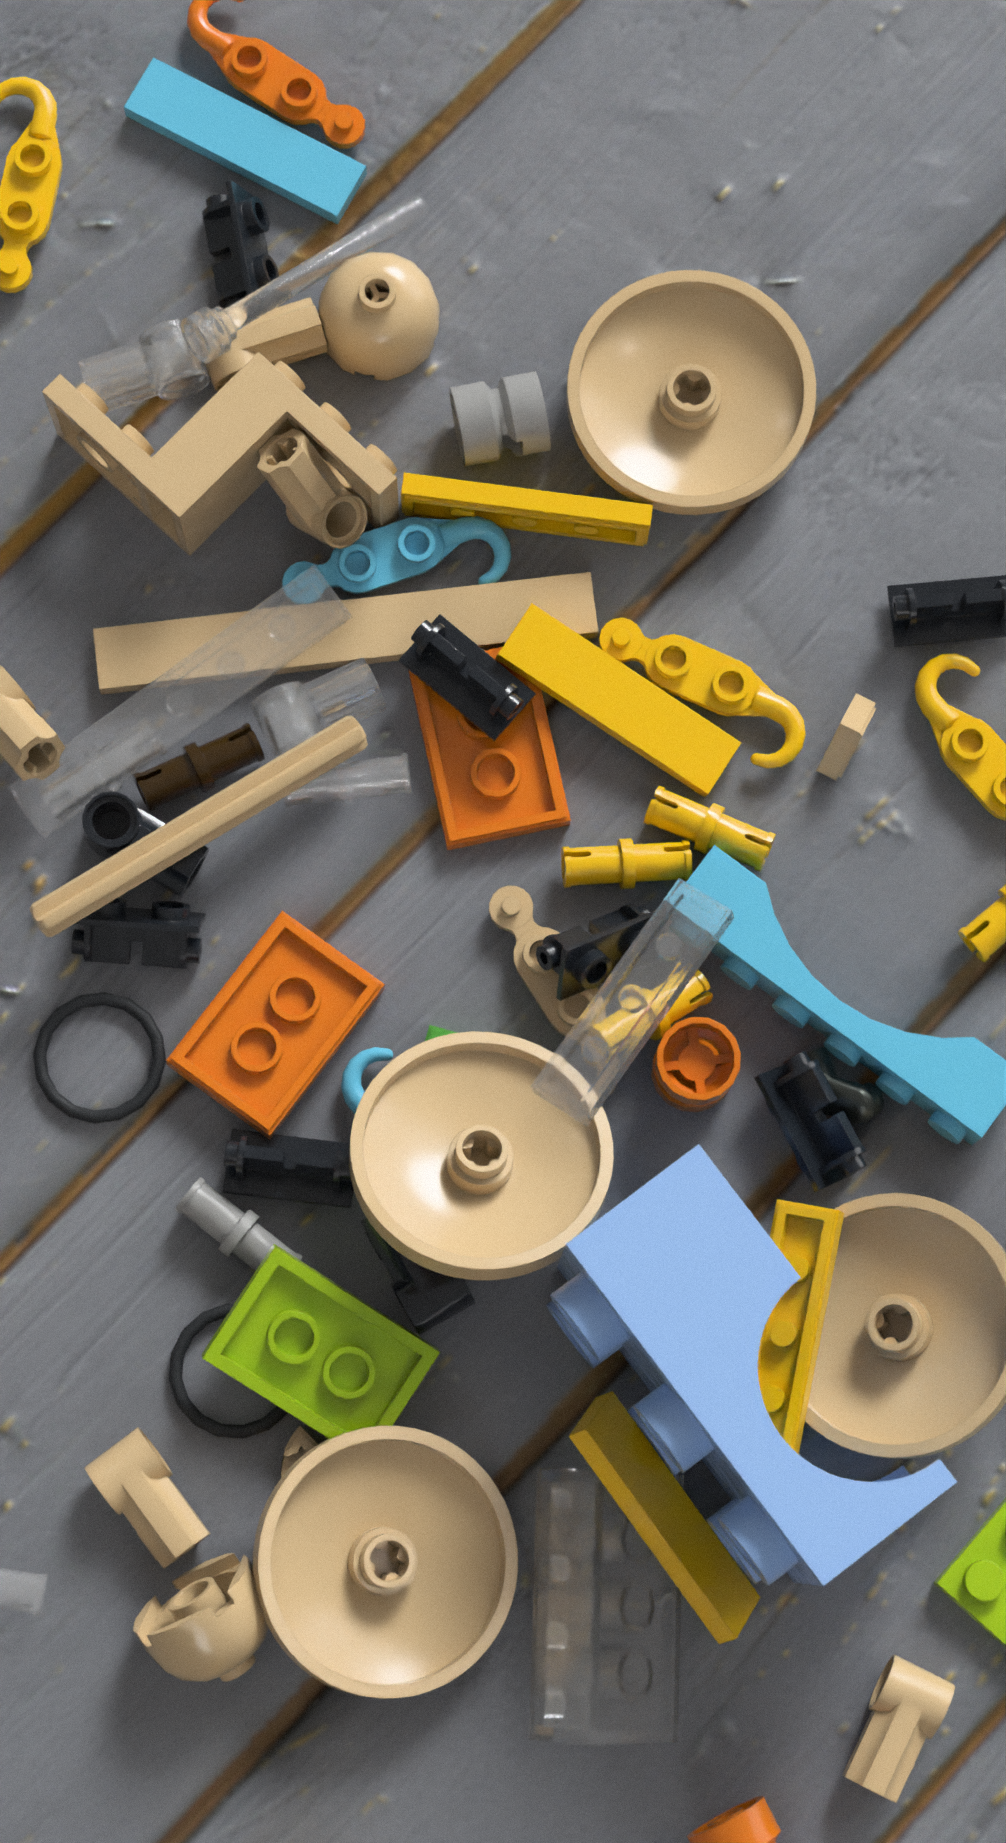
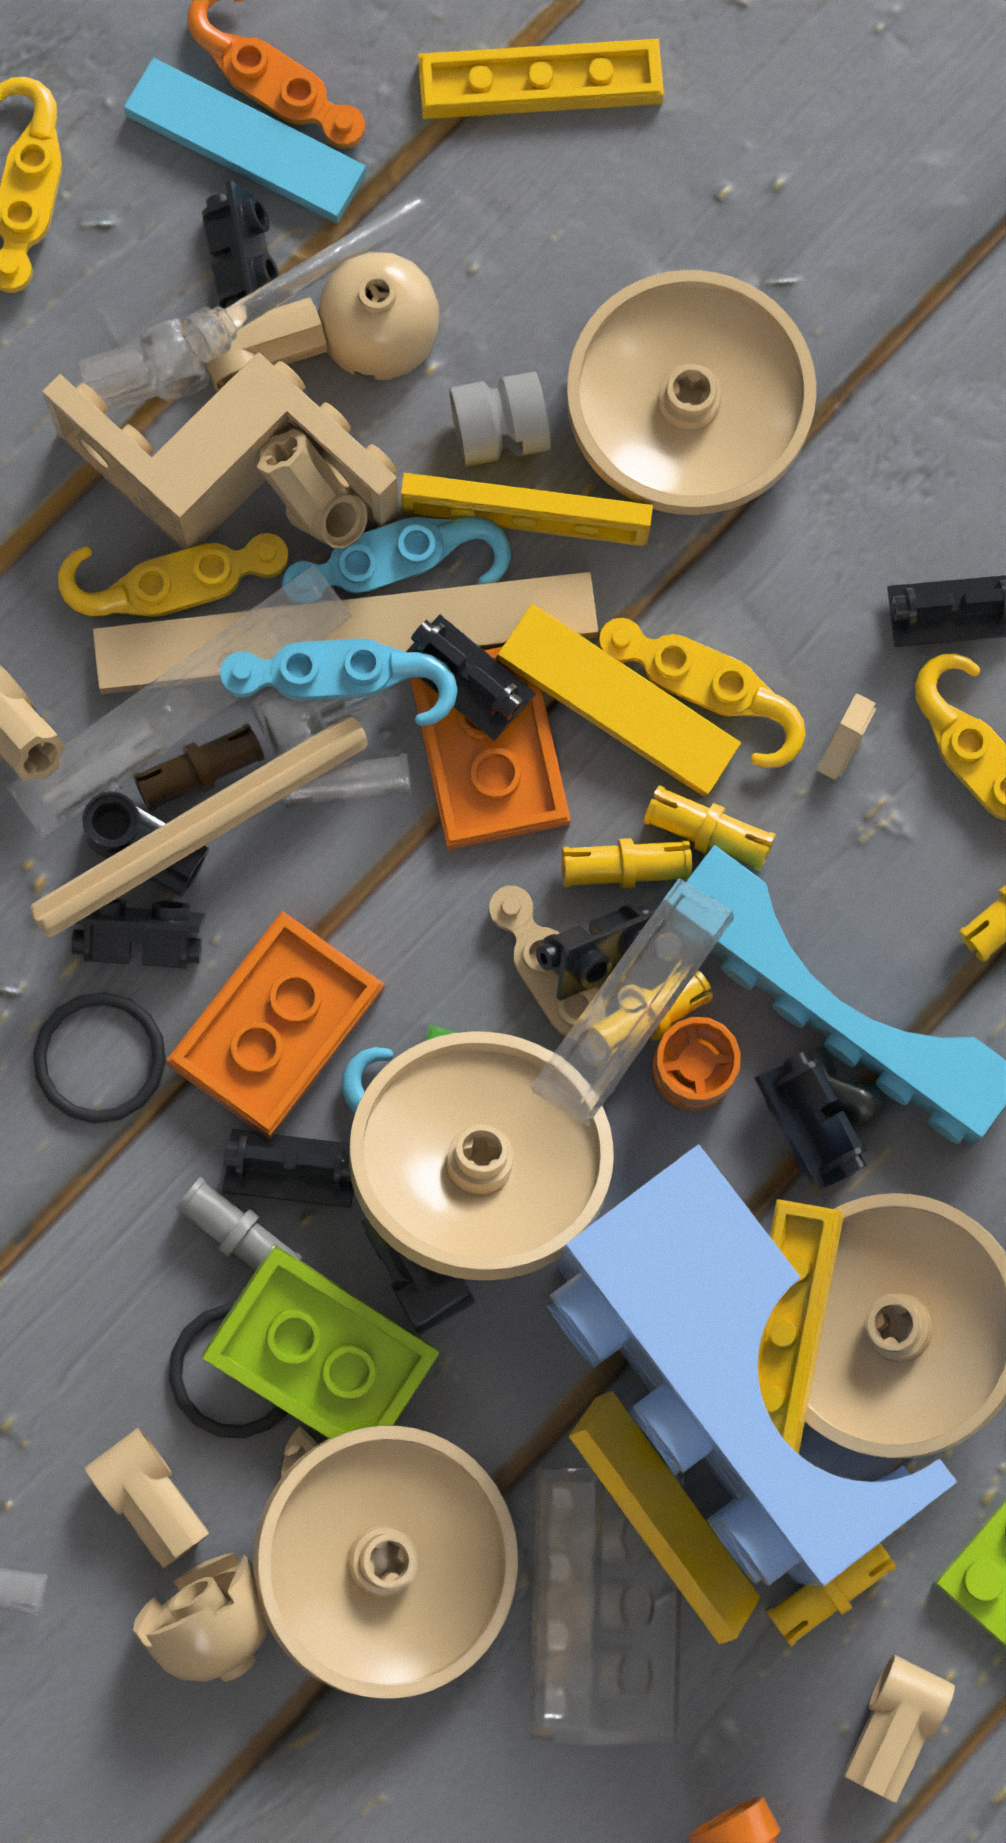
none -> yellow piece [58,533,289,618]
none -> medium azure piece [220,638,458,726]
none -> yellow tile [418,39,664,119]
none -> yellow pin [766,1543,898,1647]

